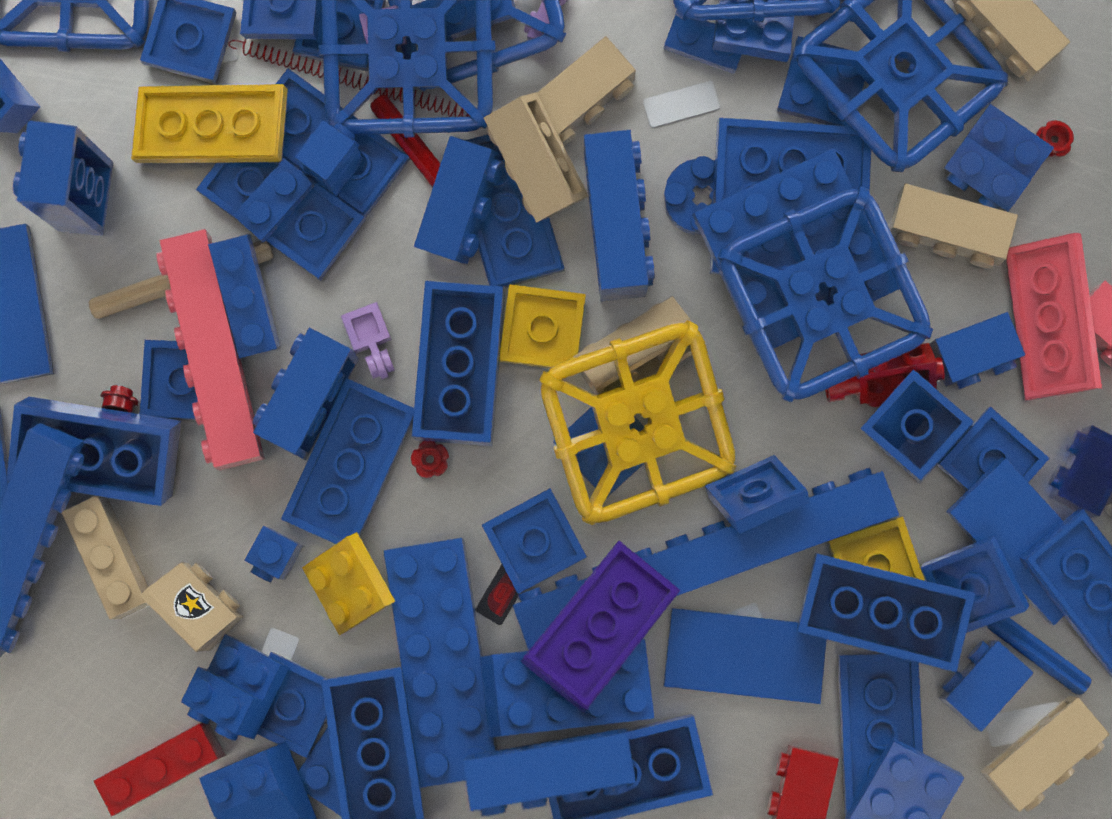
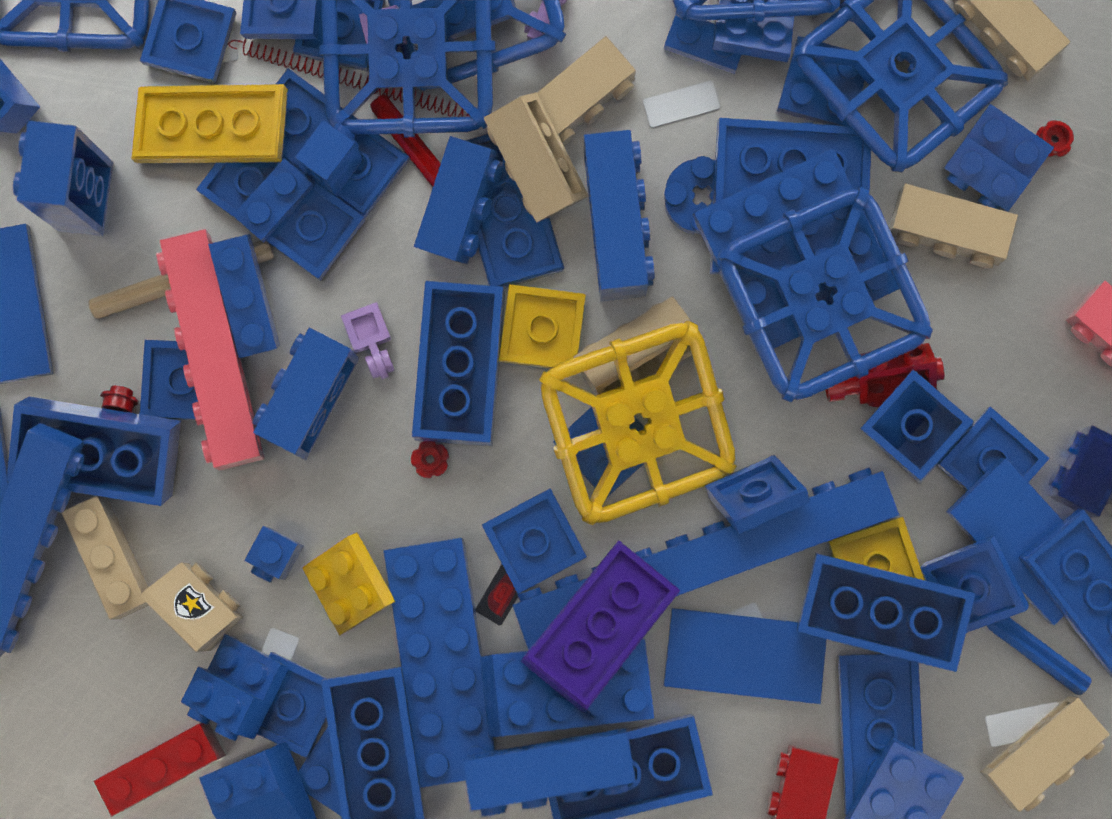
blue plate [281,378,414,544] -> none
blue brick [930,312,1025,390] -> none
blue brick [939,640,1034,732] -> none
coral tile [1006,233,1102,400] -> none

